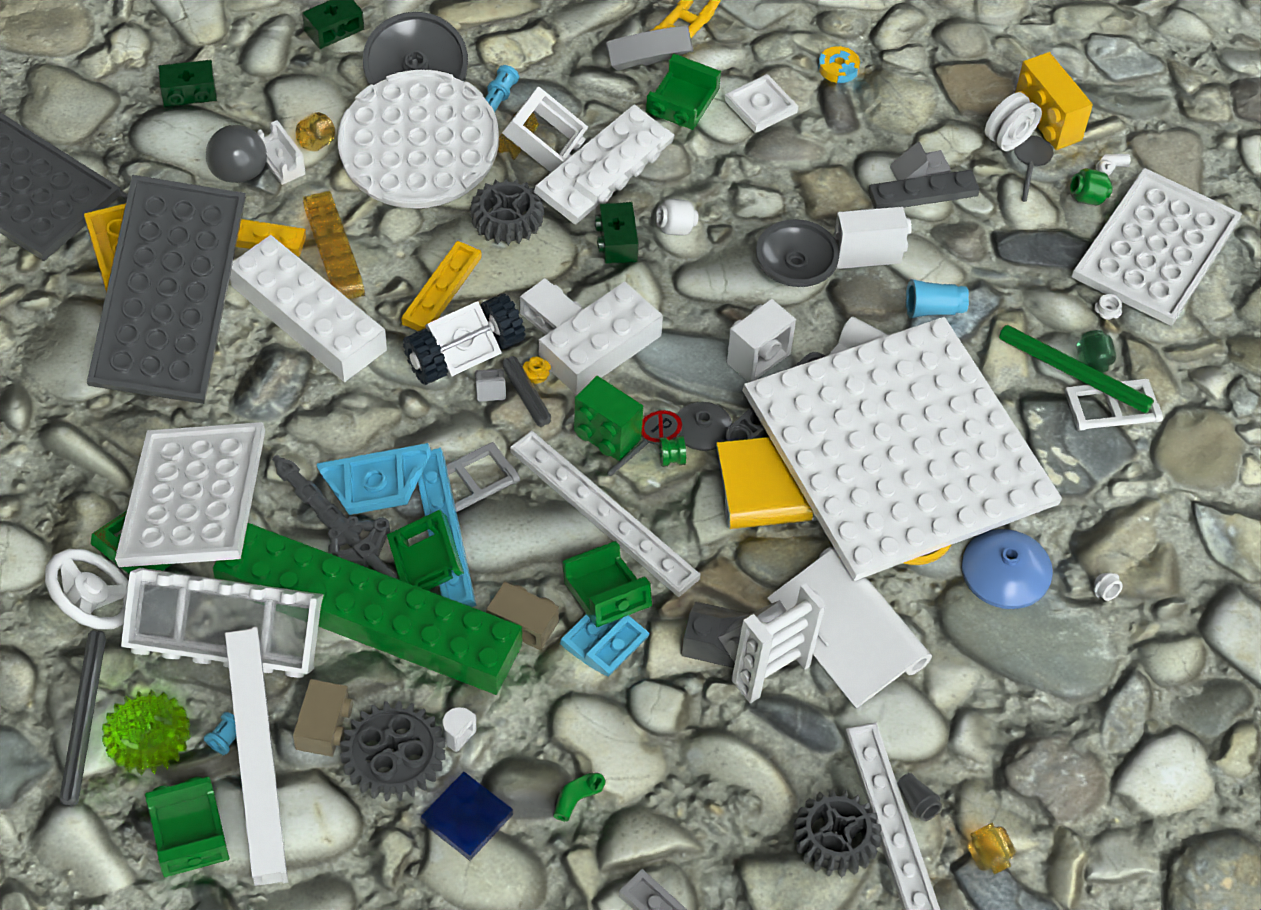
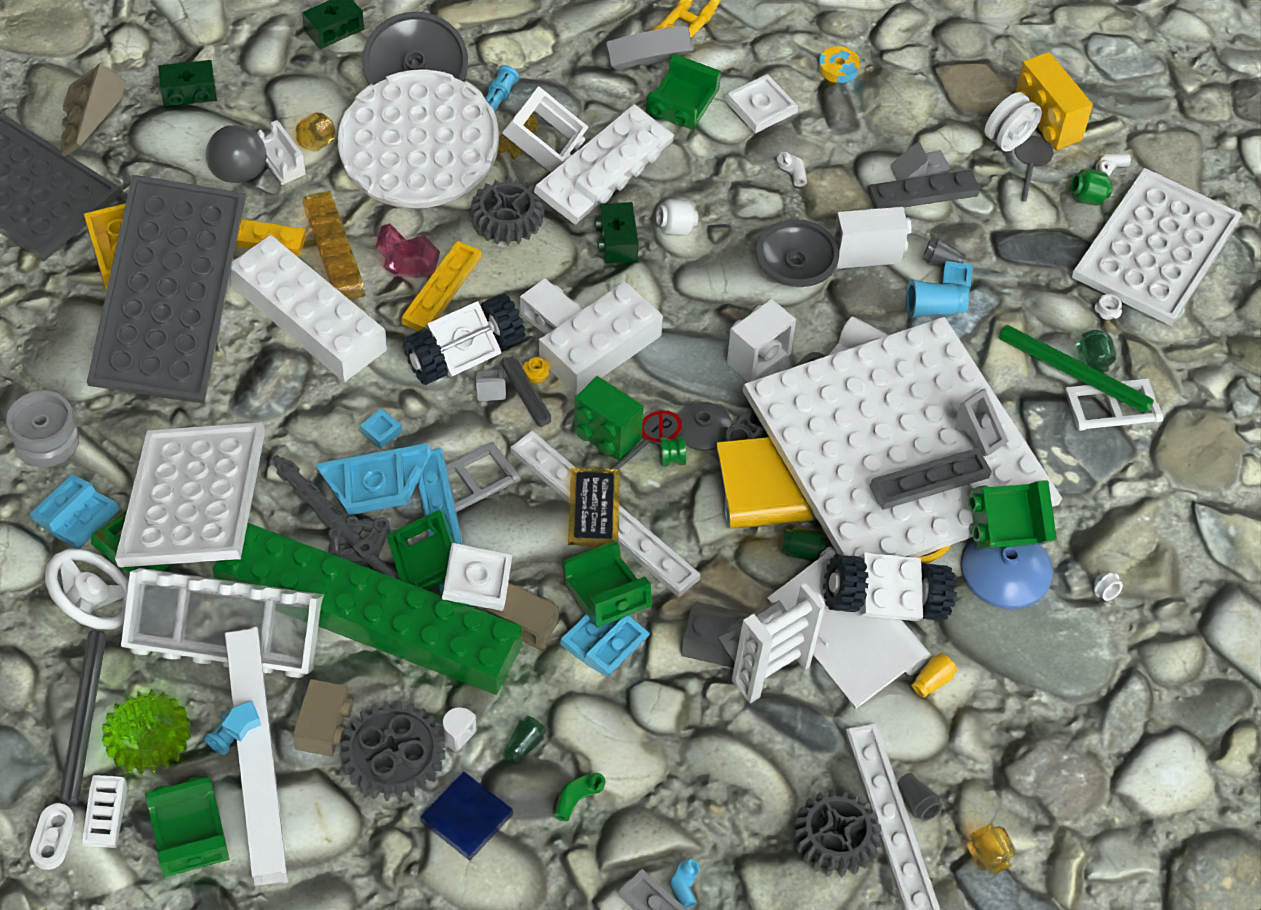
none -> light grey wheel [6,390,79,467]
none -> medium azure slope [29,474,120,549]
none -> white plate [30,803,76,870]
none -> dark tan wedge [60,63,126,157]
none -> white slope [82,775,128,848]
none -> medium azure piece [222,701,261,742]
none -> medium azure plate [360,408,402,449]
none -> clear pink brick [375,223,440,278]
none -> white plate [442,543,512,611]
none -> clear green cone [502,715,547,765]
none -> piece [568,466,620,549]
none -> medium azure arm [670,859,700,910]
none -> white arm [777,152,807,187]
none -> dark green brick [781,527,826,561]
none -> plate [823,553,957,621]
none -> dark grey plate [870,448,992,510]
none -> yellow cone [911,653,958,698]
none -> dark grey cone [923,238,966,266]
none -> medium azure plate [942,261,973,292]
none -> light grey slope [955,389,1009,456]
none -> green panel [968,480,1057,550]

